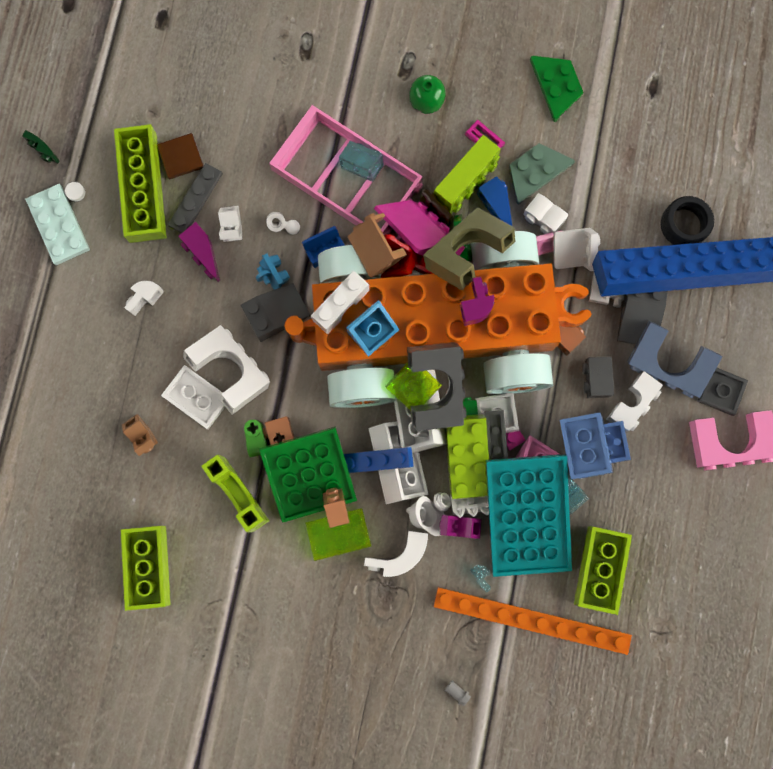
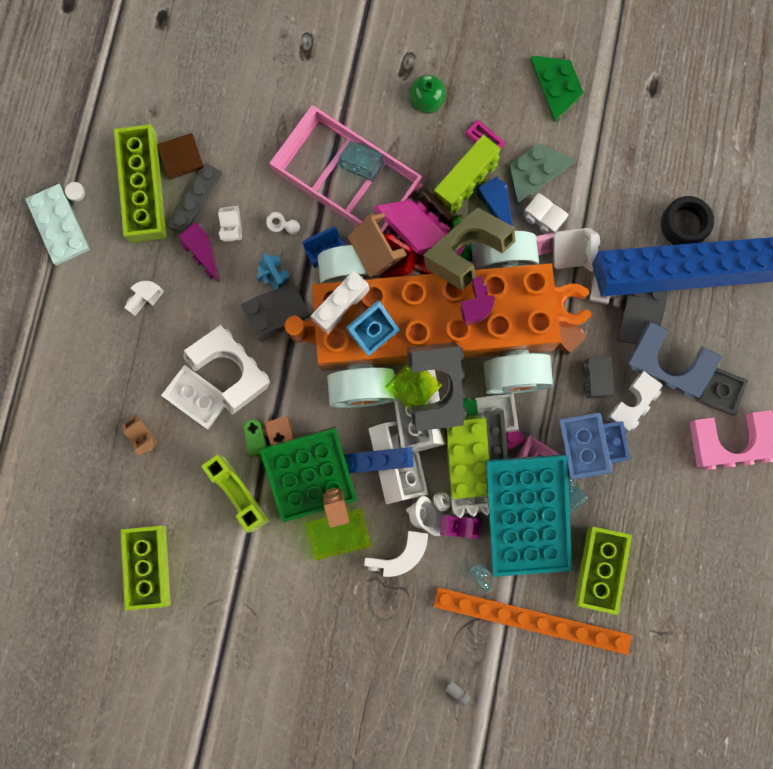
dark green slope [22,130,60,164] -> none

